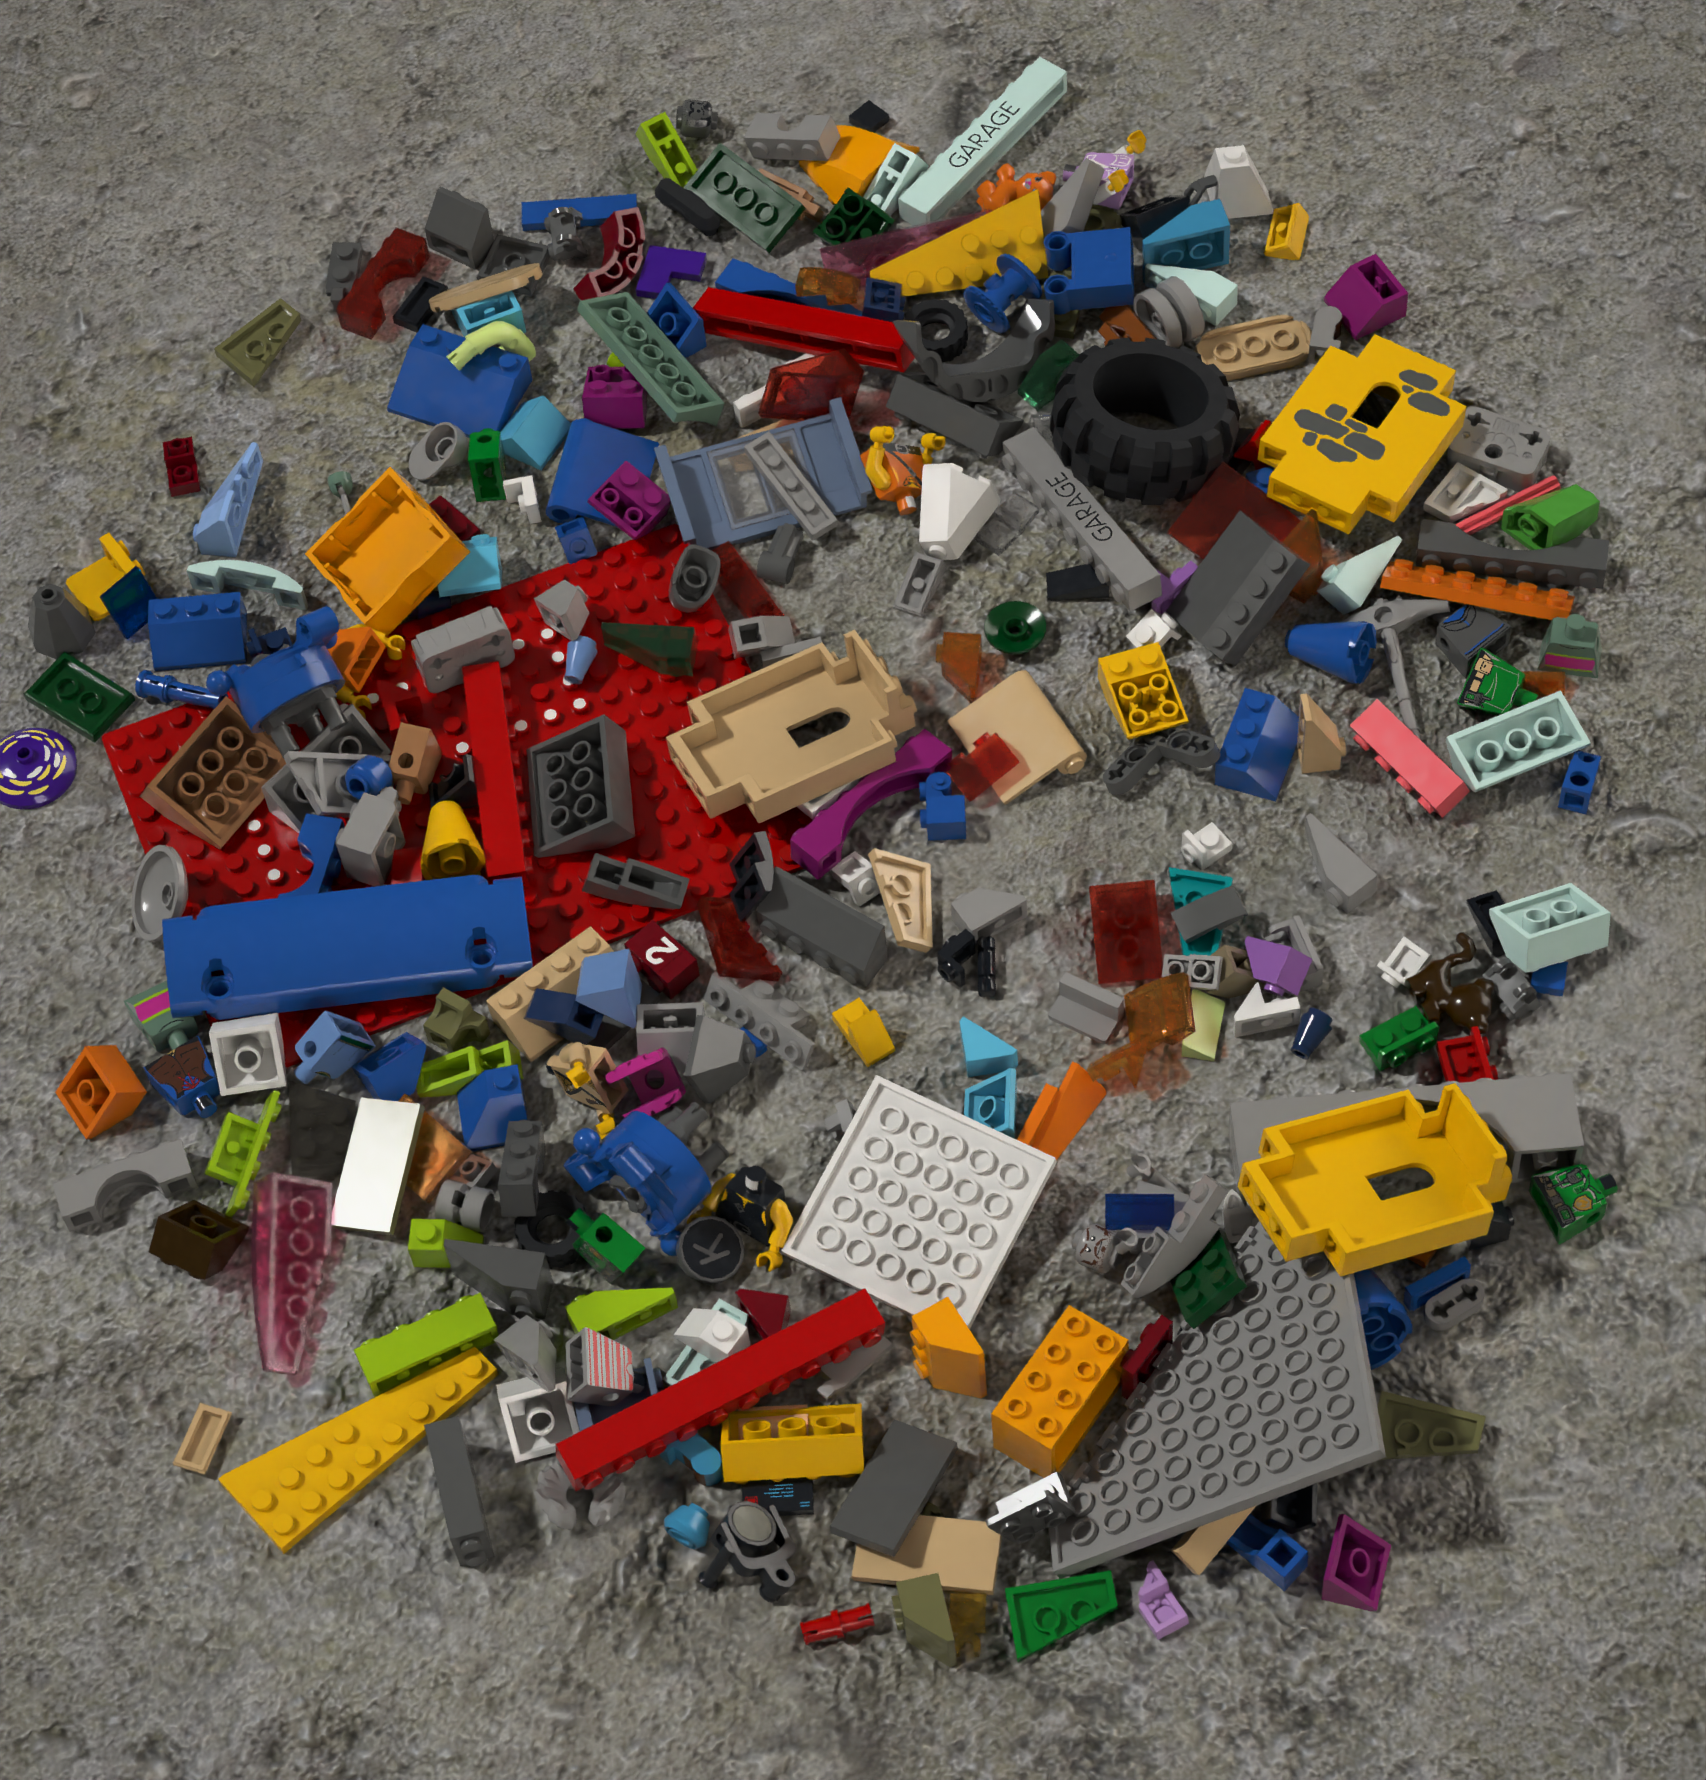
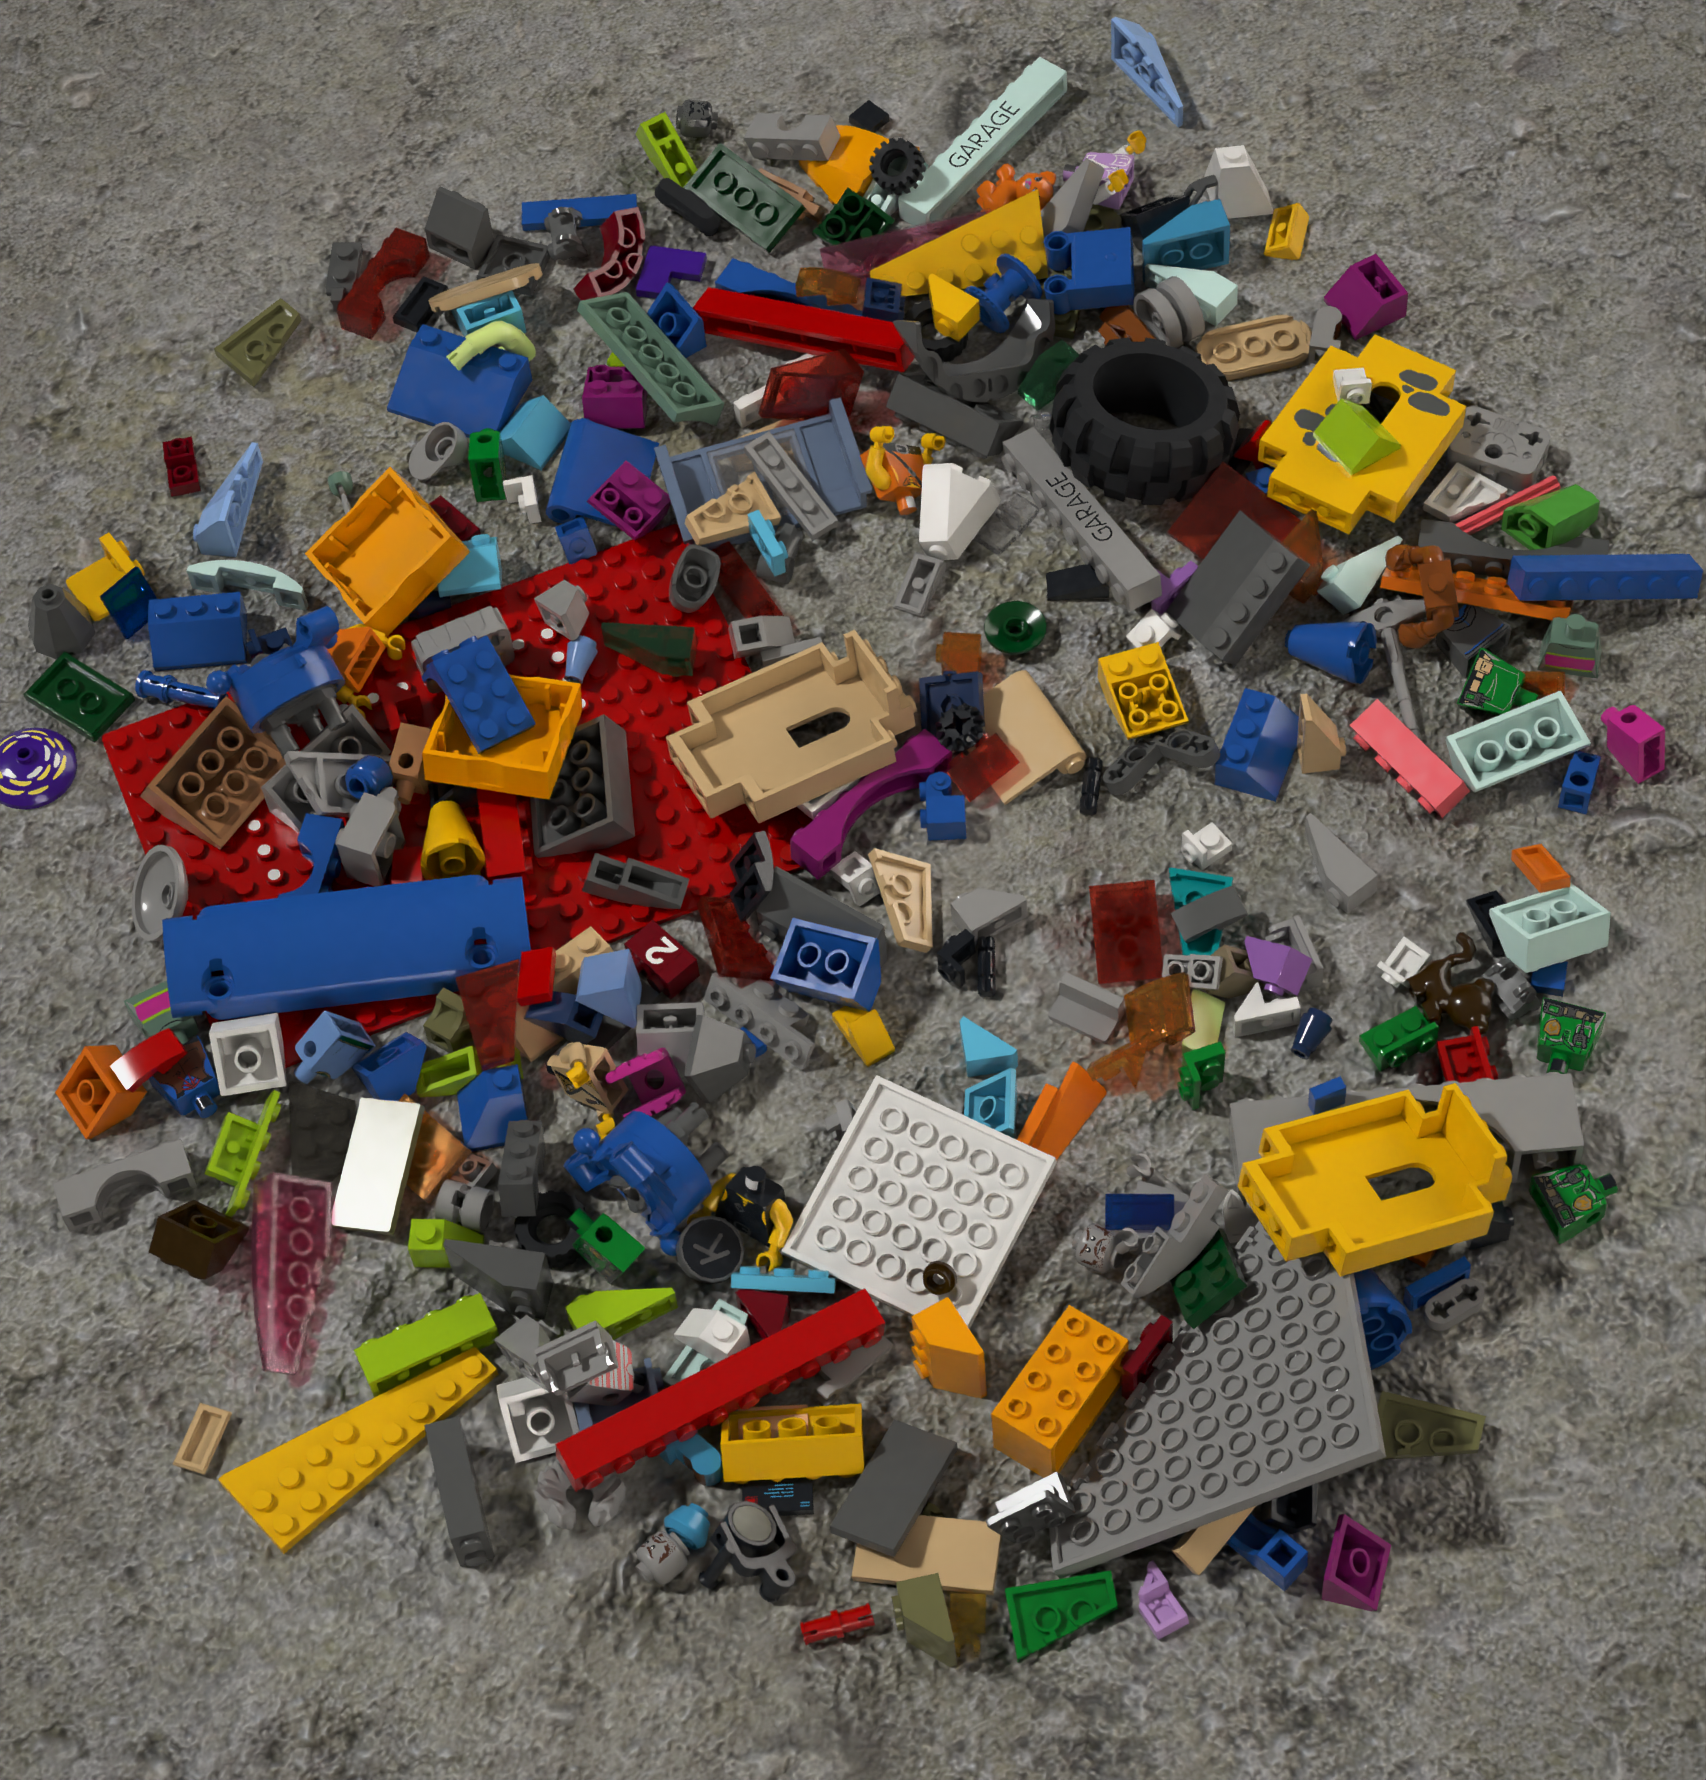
none -> red slope [110,1028,188,1093]
none -> blue bracket [421,635,536,754]
none -> light orange tile [422,674,582,800]
none -> clear red wing [456,959,520,1071]
none -> red tile [517,946,556,1006]
none -> light grey hinge [534,1320,619,1396]
none -> light grey head [635,1531,690,1585]
none -> tan wing [684,471,781,546]
none -> medium azure plate [731,1266,836,1294]
none -> medium azure plate [748,510,788,576]
none -> blue slope [770,918,881,1012]
none -> black tyre [869,138,926,195]
none -> dark blue plate [919,671,985,738]
none -> dark brown plate [923,1261,957,1295]
none -> yellow slope [928,274,980,342]
none -> black gear [935,702,985,751]
none -> black axle [1079,757,1103,816]
none -> light blue wedge [1111,17,1183,128]
none -> green bracket [1177,1041,1226,1110]
none -> blue tile [1308,1076,1347,1115]
none -> lime slope [1313,398,1401,475]
none -> white bracket [1333,368,1372,404]
none -> dark orange torso [1385,544,1459,649]
none -> blue brick [1507,554,1703,601]
none -> orange tile [1511,844,1571,893]
none -> torso [1536,997,1606,1074]
none -> dark pink torso [1601,705,1665,784]

